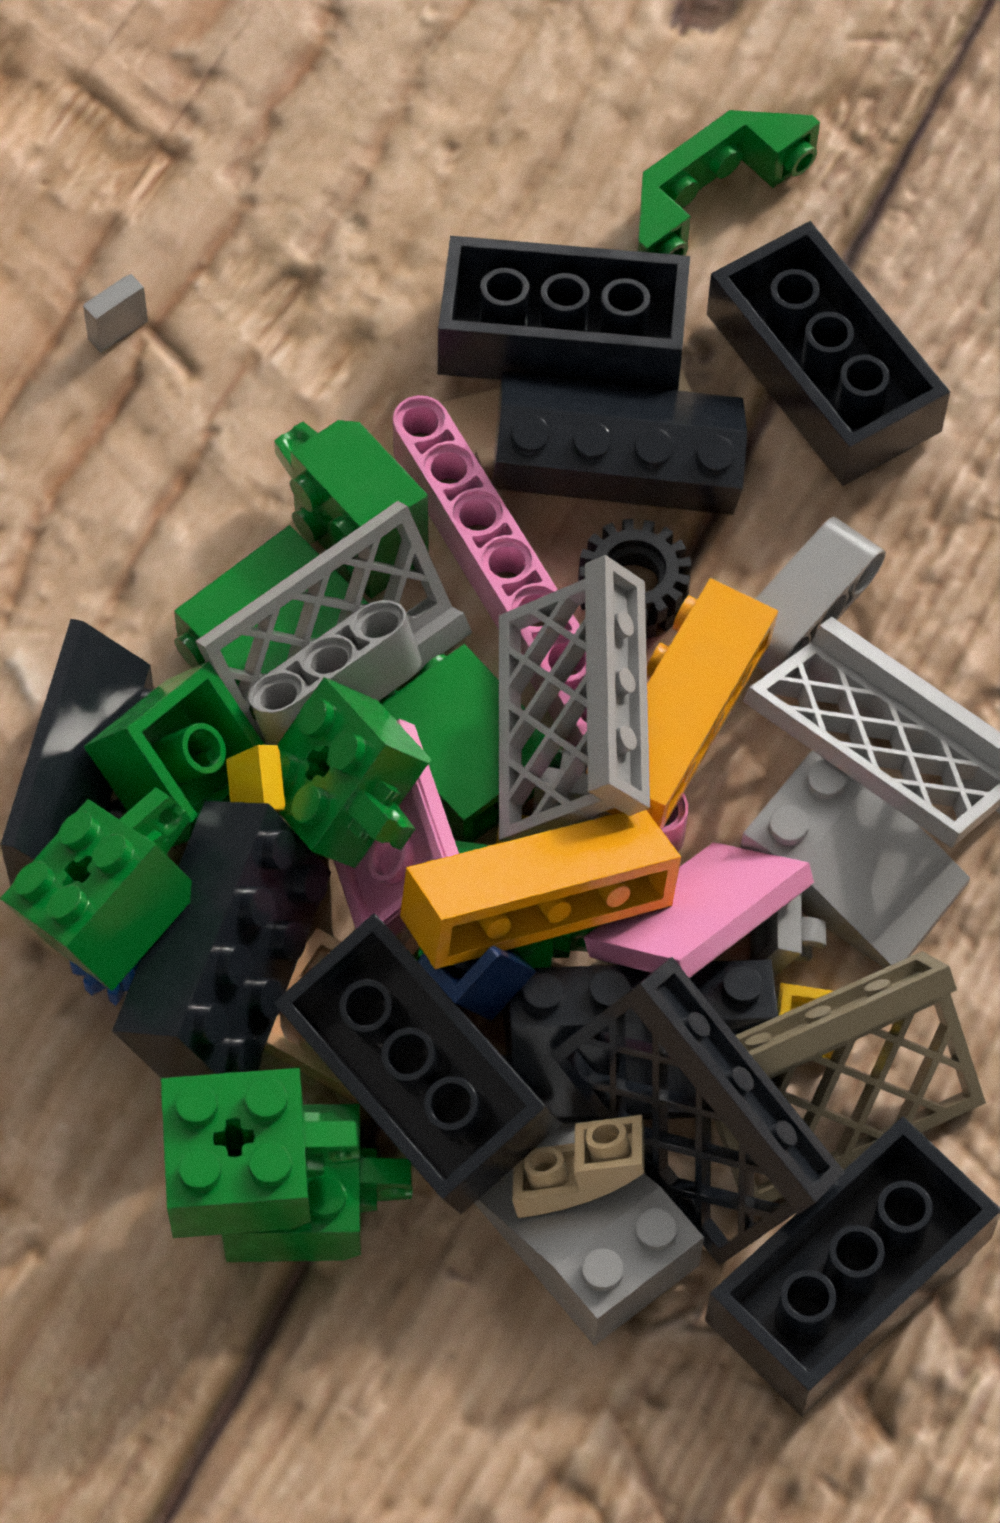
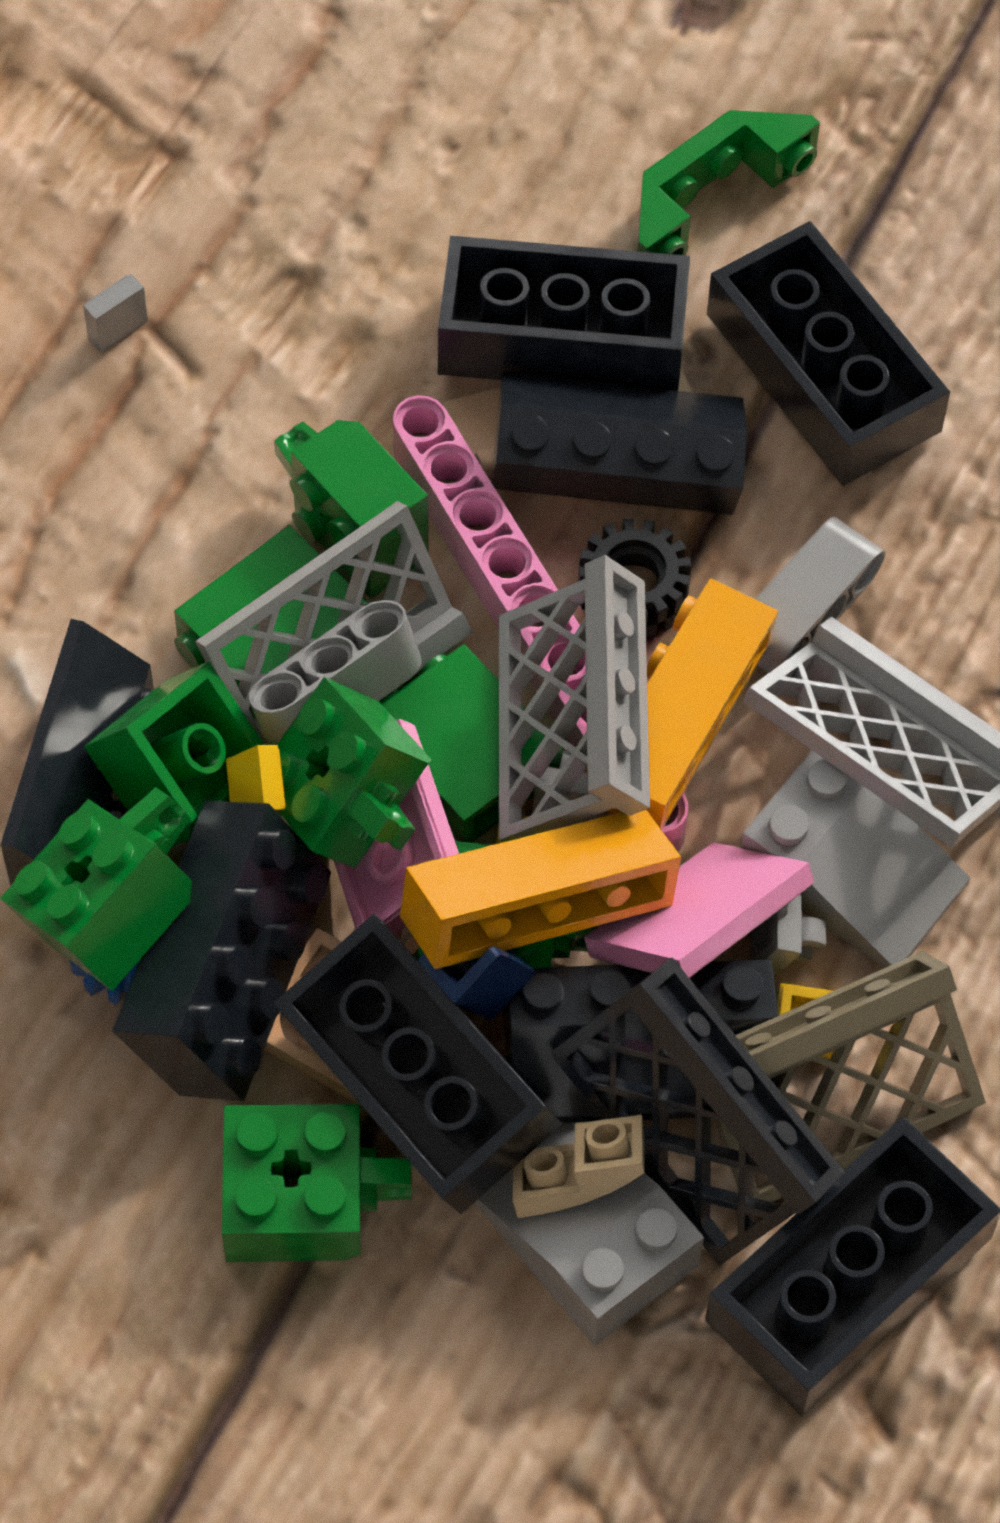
green hinge [161,1068,359,1238] -> none

